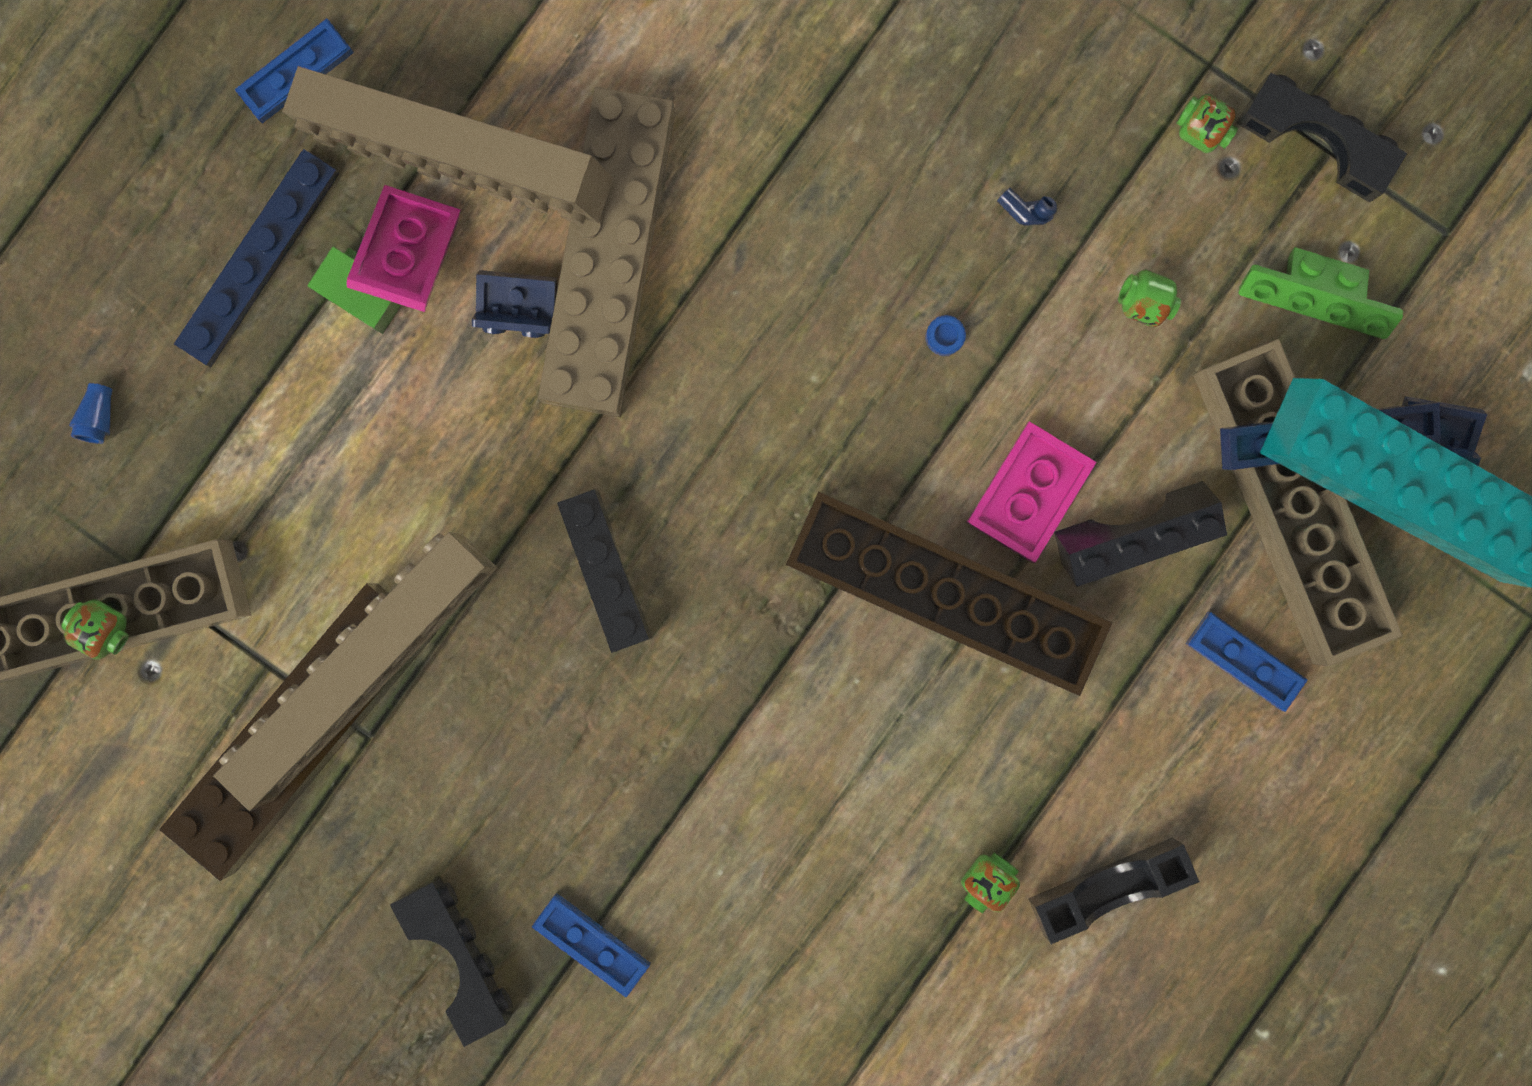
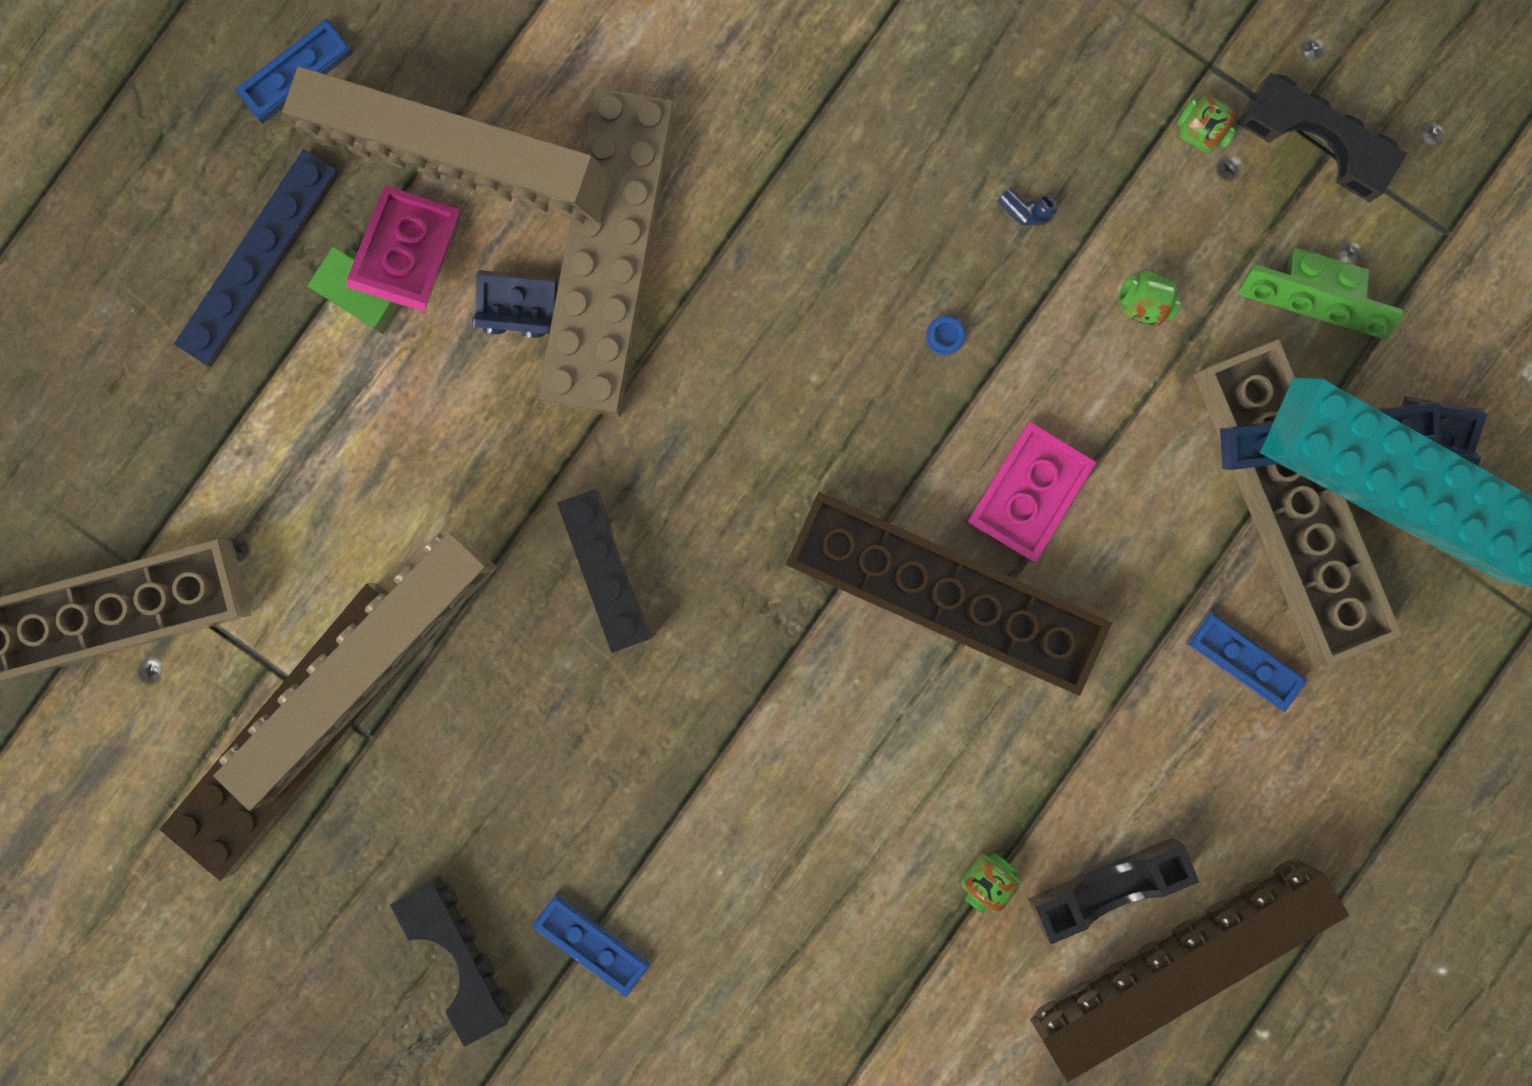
bright green head [62,599,129,660] -> none
blue cone [69,383,113,444] -> none
black arch [1054,481,1227,587] -> none
none -> dark brown brick [1030,860,1349,1083]

